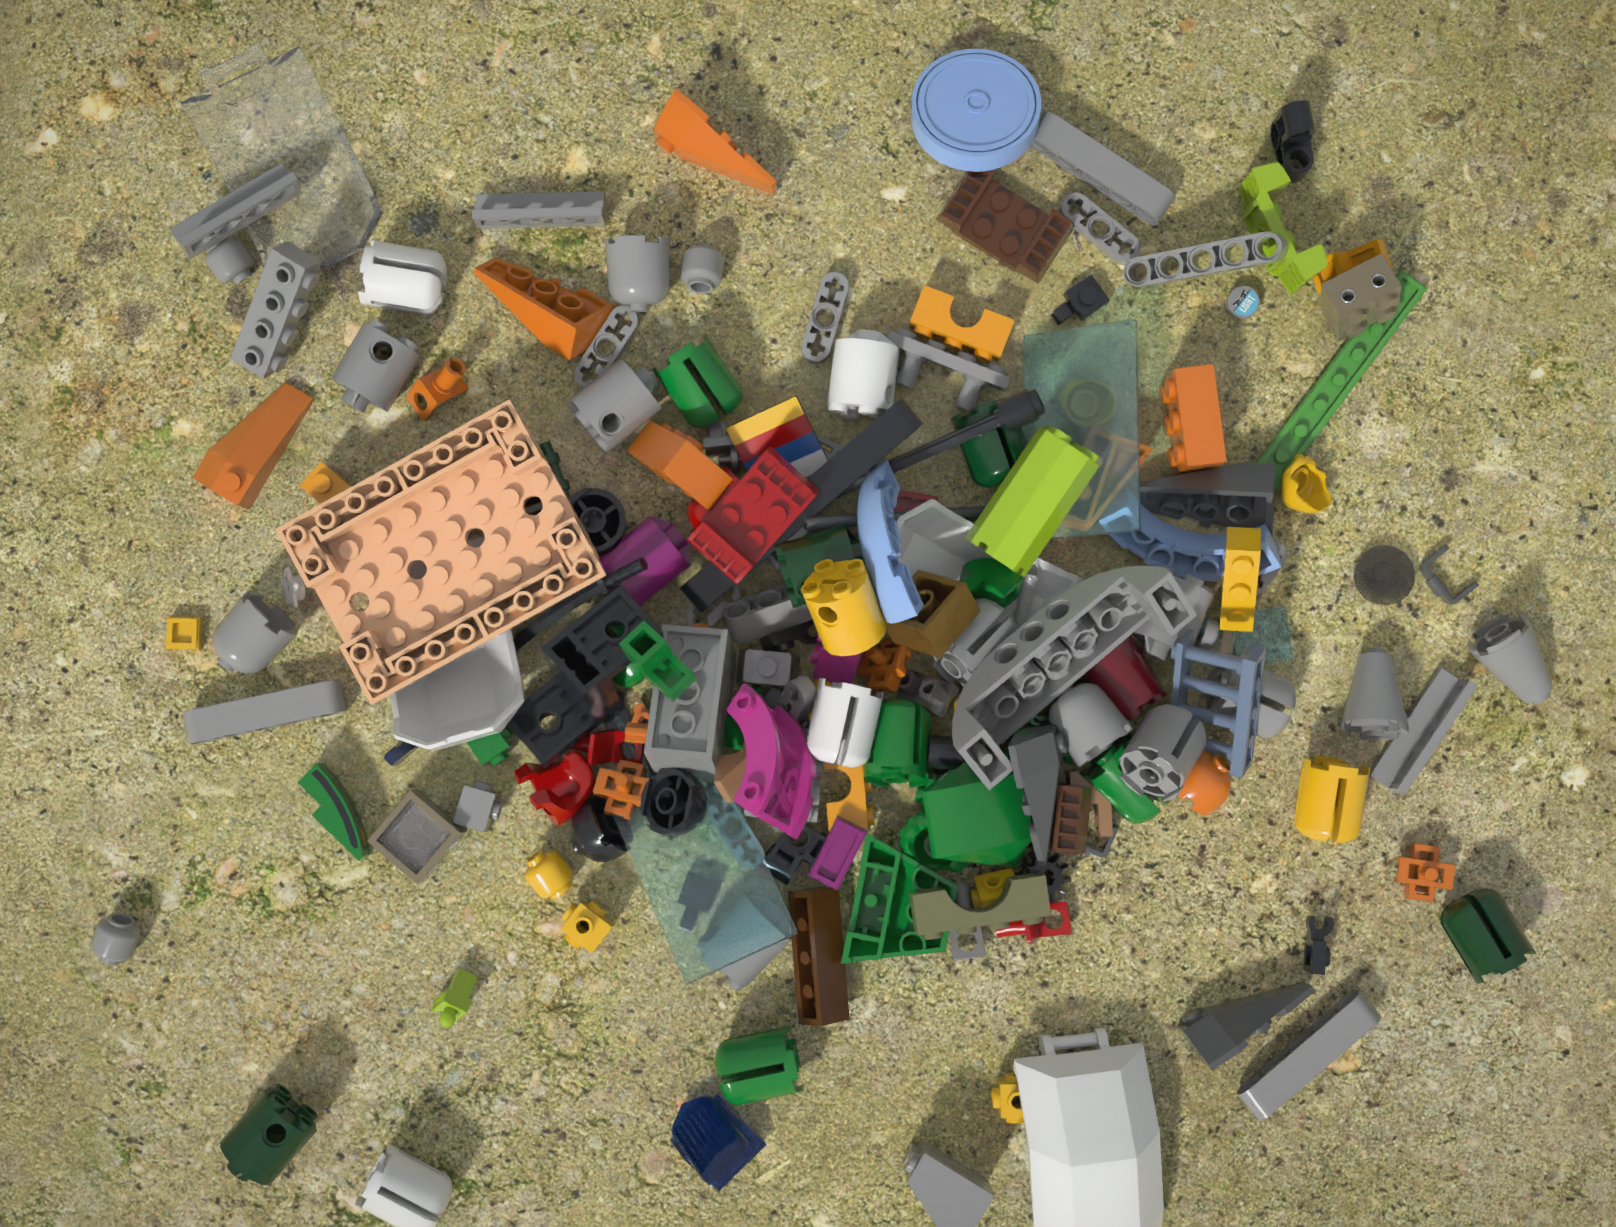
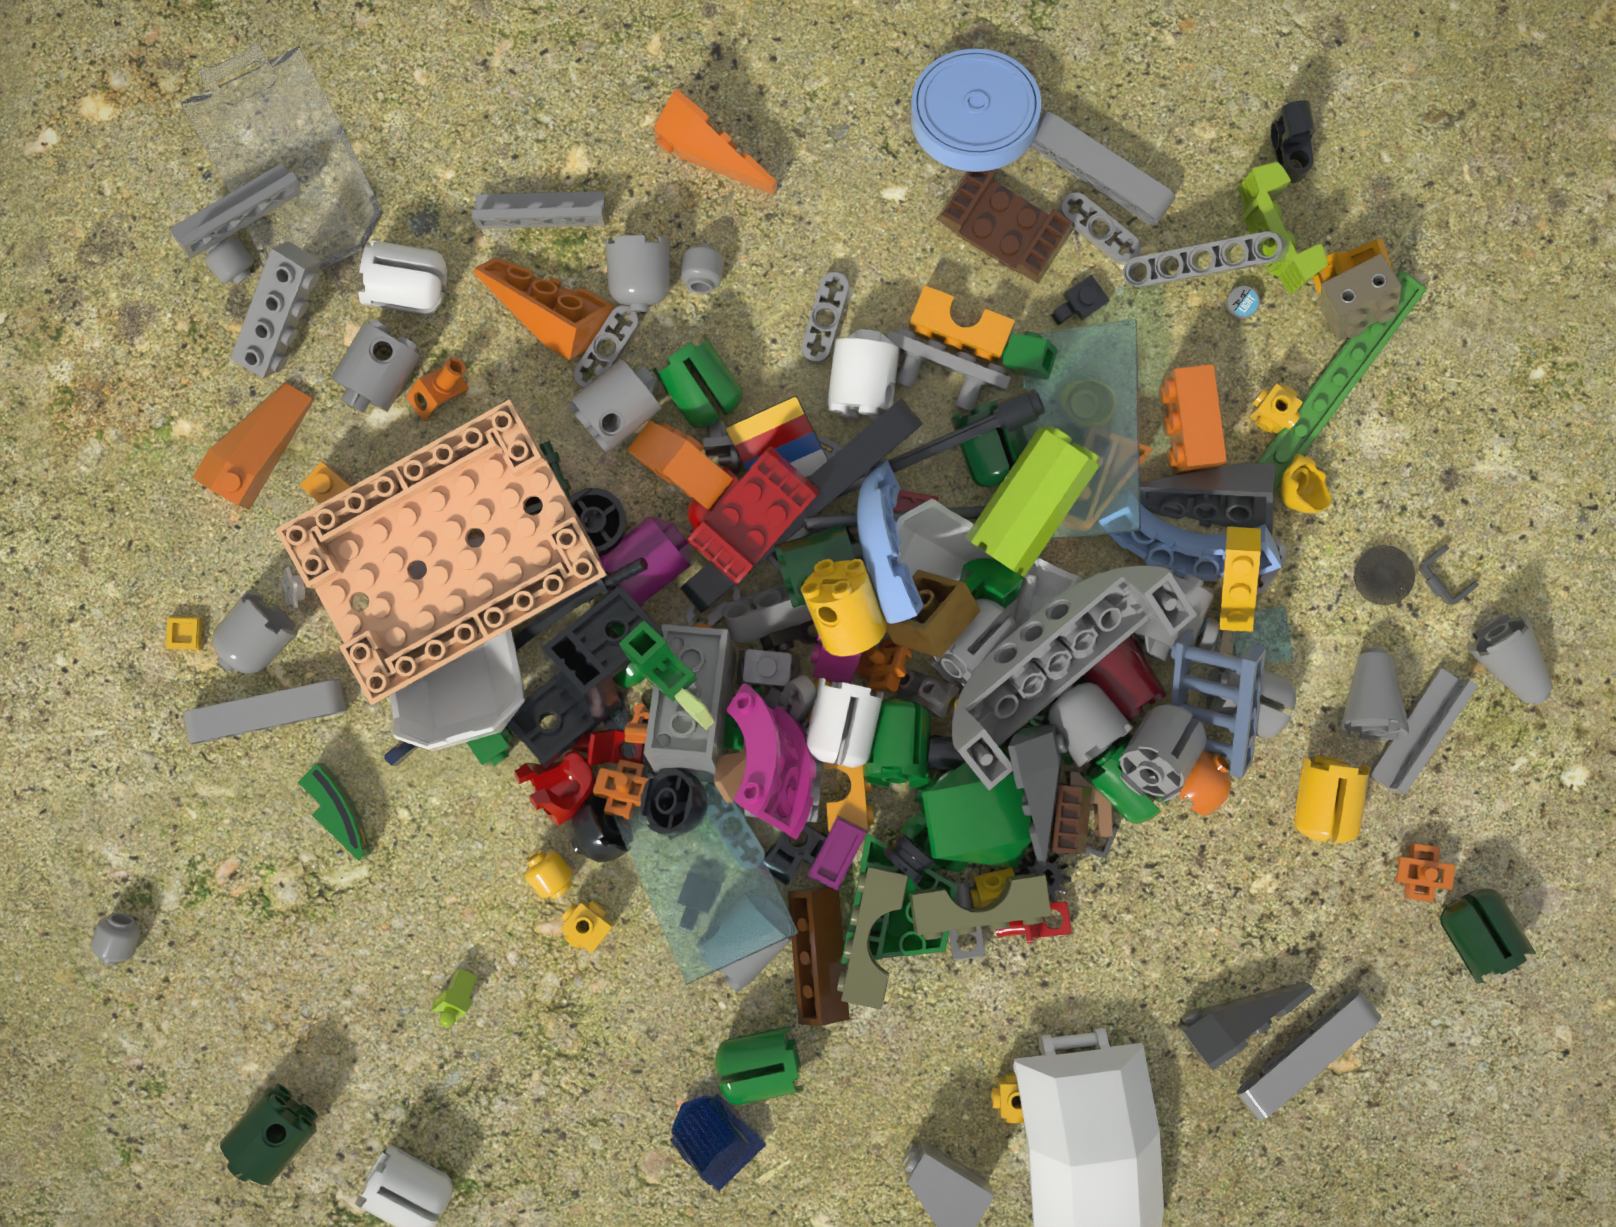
piece [367,789,467,884] -> none
light grey brick [453,780,503,832] -> none
black plate [1303,915,1334,975] -> none
none -> yellowish green tile [674,688,714,730]
none -> olive arch [837,866,909,1010]
none -> black wheel [883,832,935,883]
none -> green brick [1002,331,1058,380]
none -> yellow brick [1249,383,1303,435]

